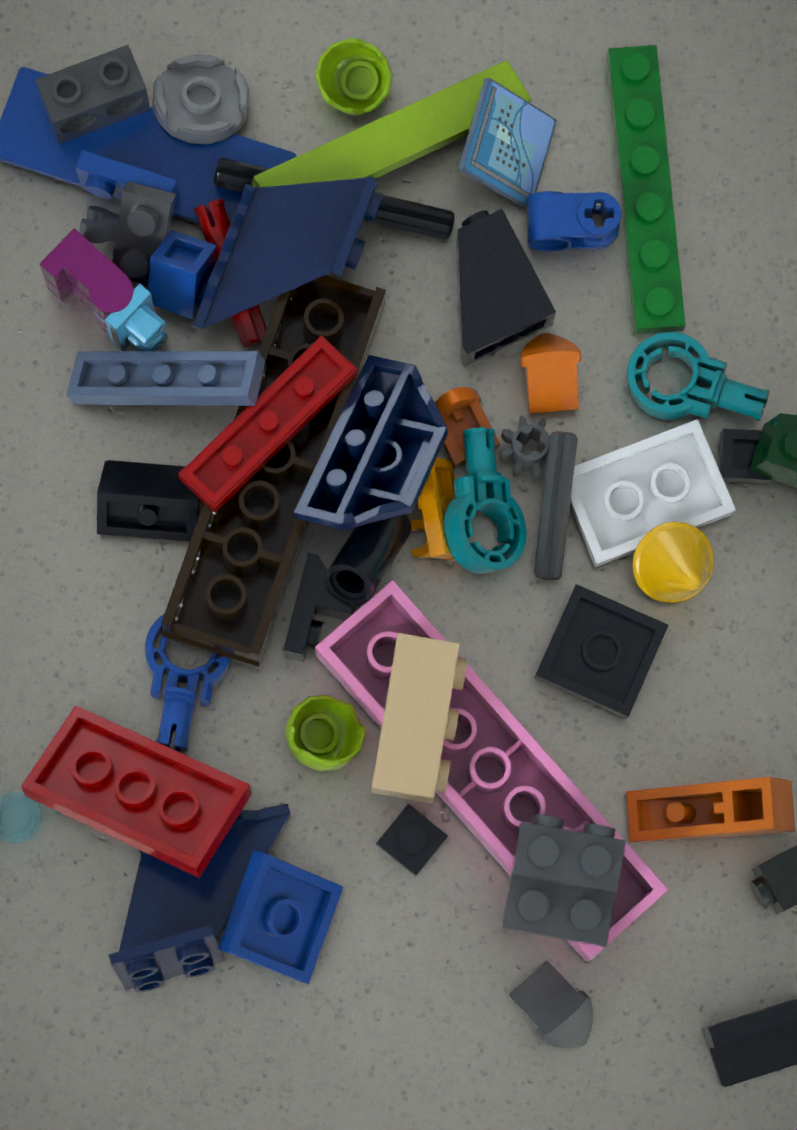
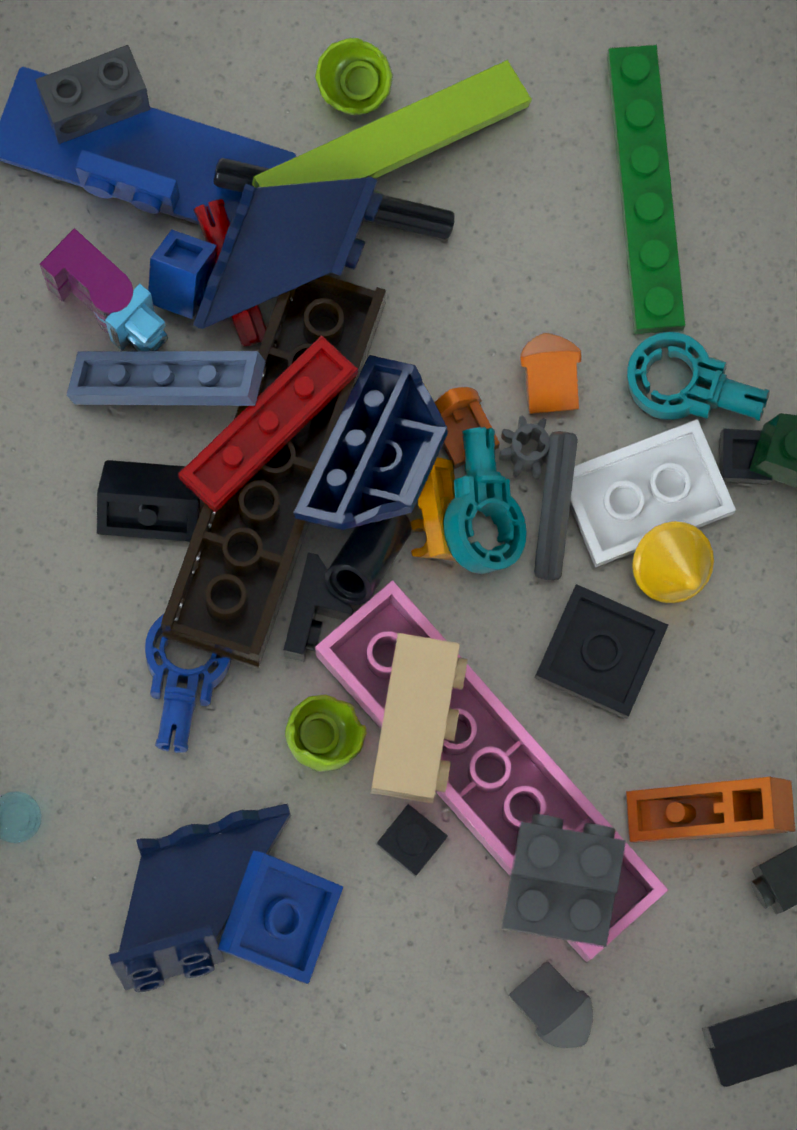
red plate [21,705,252,878] -> none
dark grey plate [79,181,176,285] -> none
light grey tile [152,54,250,145] -> none
black slope [456,209,556,367] -> none
piece [458,78,557,210] -> none
blue piece [527,191,622,252] -> none

